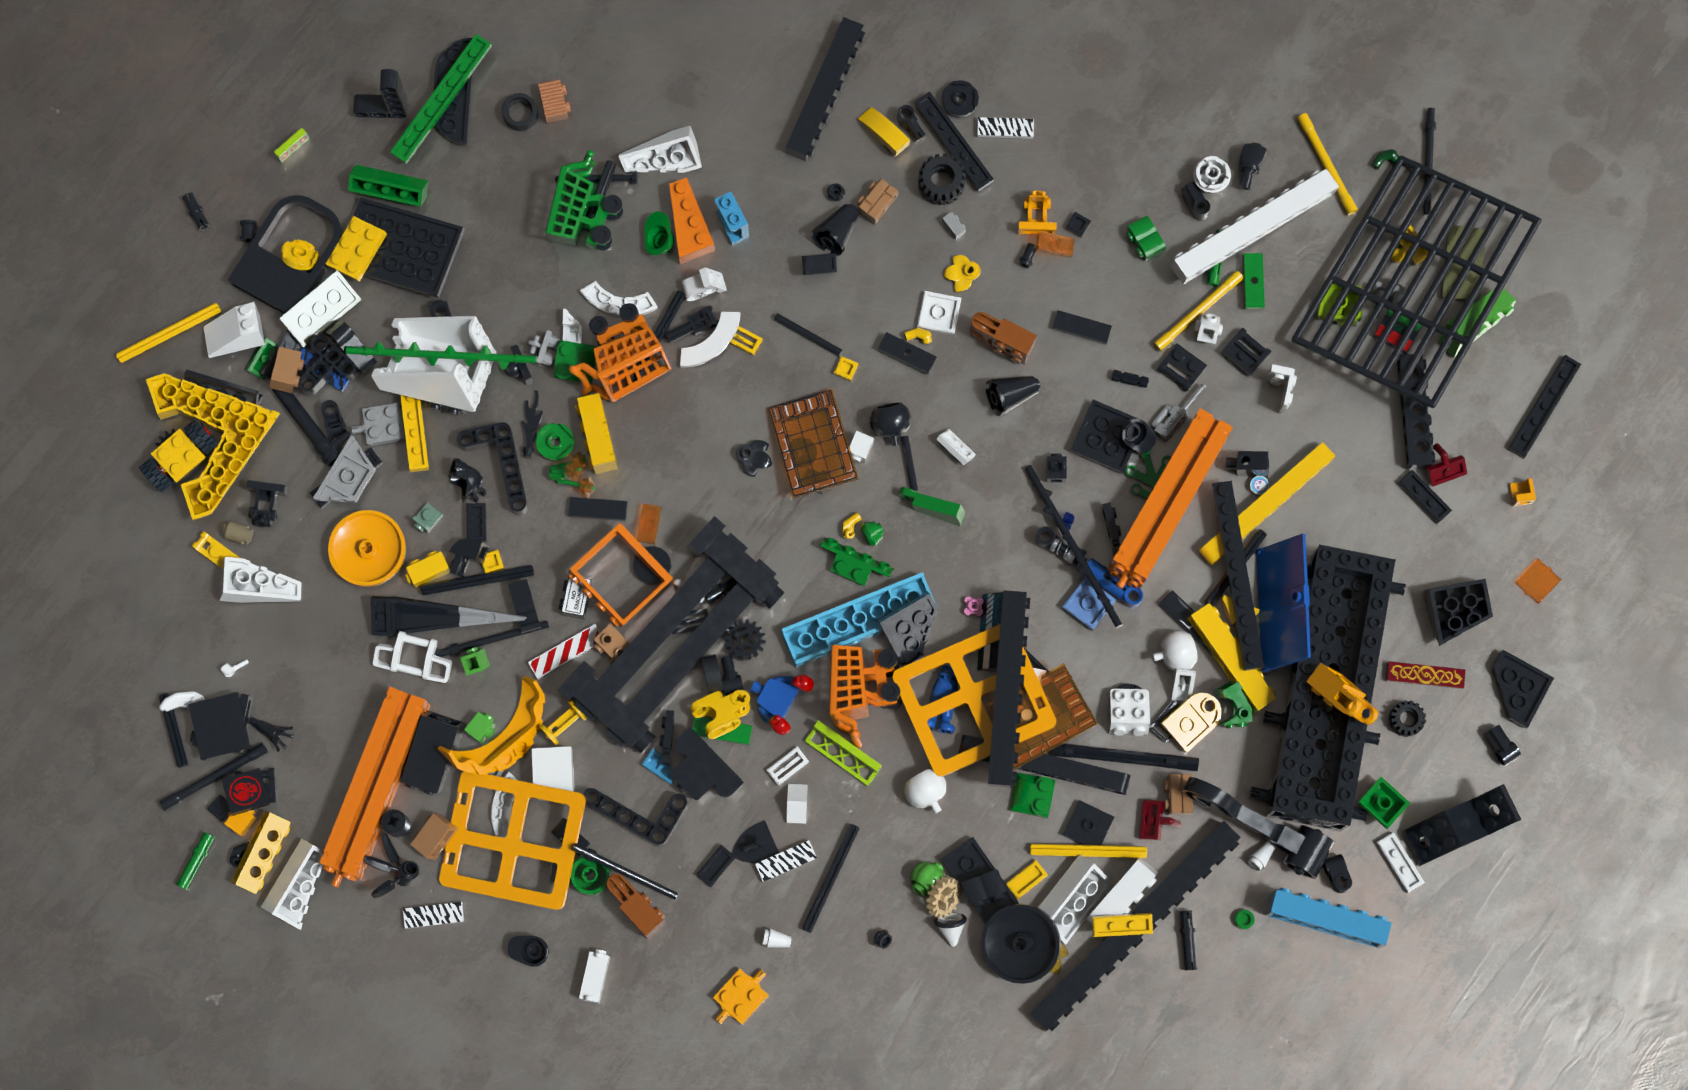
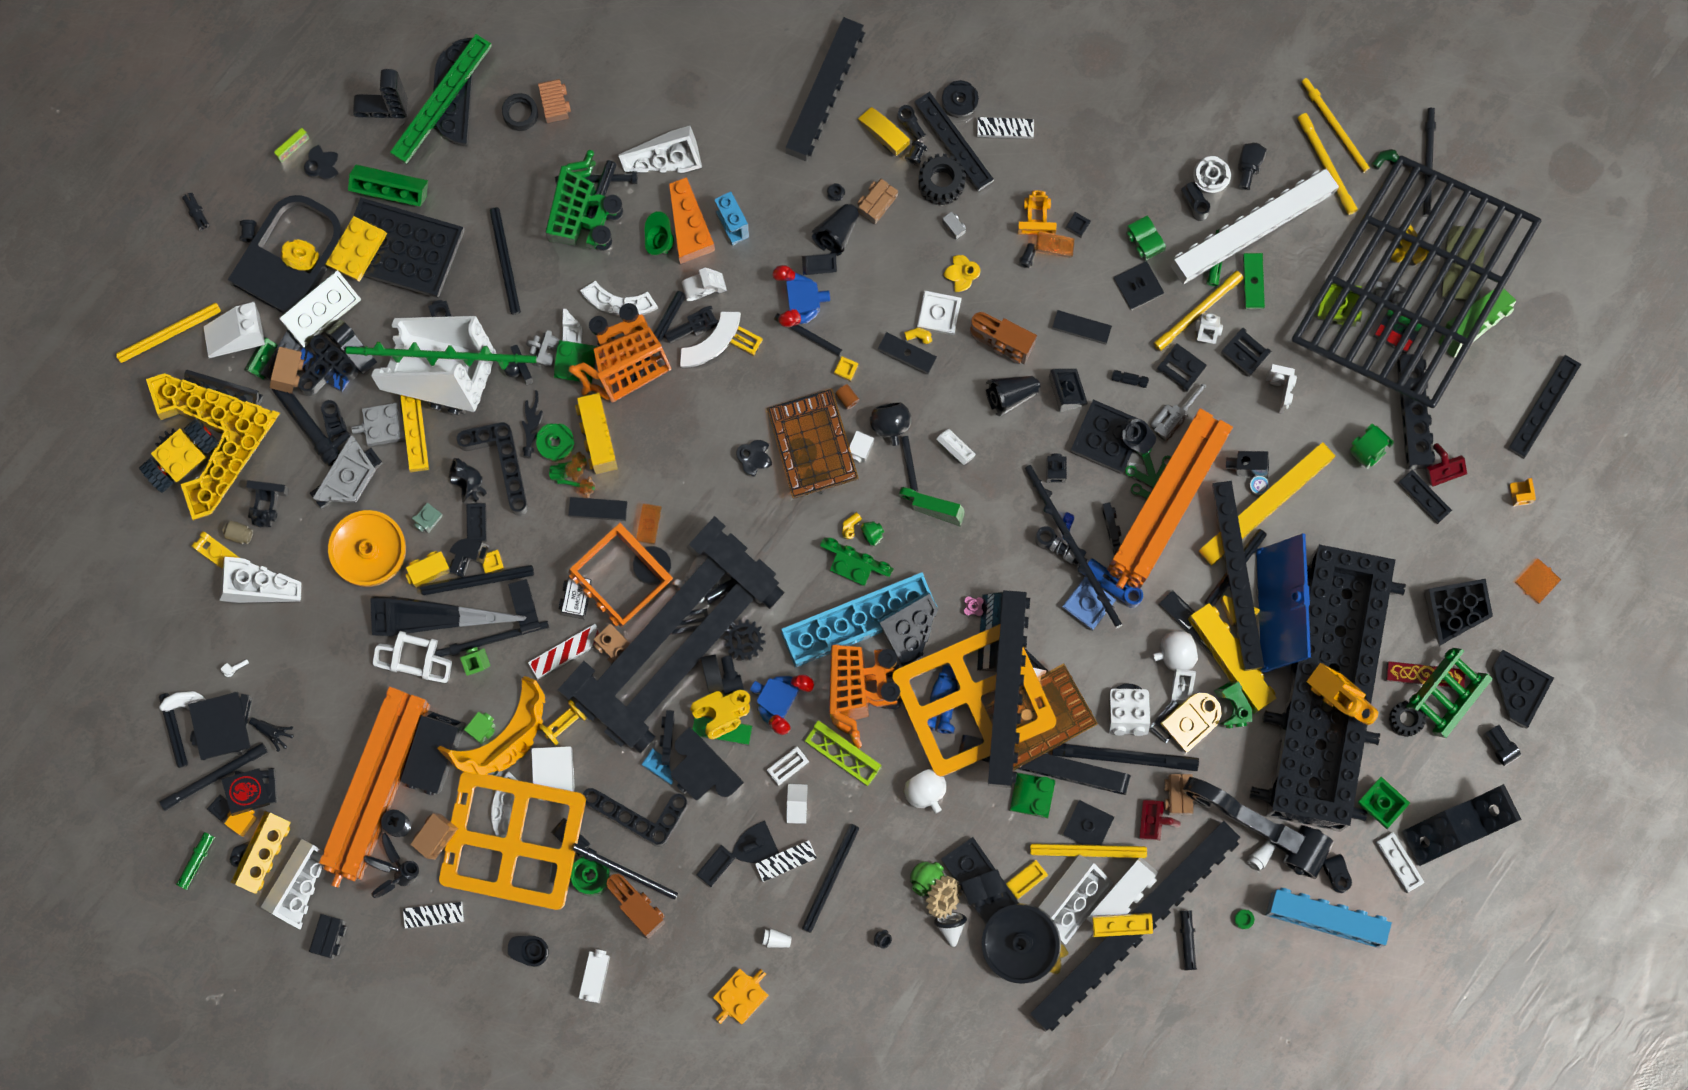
none -> black plate [304,145,338,179]
none -> black brick [309,914,347,959]
none -> black axle [490,207,521,315]
none -> blue torso [772,265,830,328]
none -> dark orange piece [835,384,860,410]
none -> black bush [905,141,928,165]
none -> black slope [1049,368,1088,412]
none -> black piece [1114,261,1164,310]
none -> yellow bar [1301,78,1370,172]
none -> green brick [1350,423,1394,469]
none -> green fence [1406,648,1493,738]

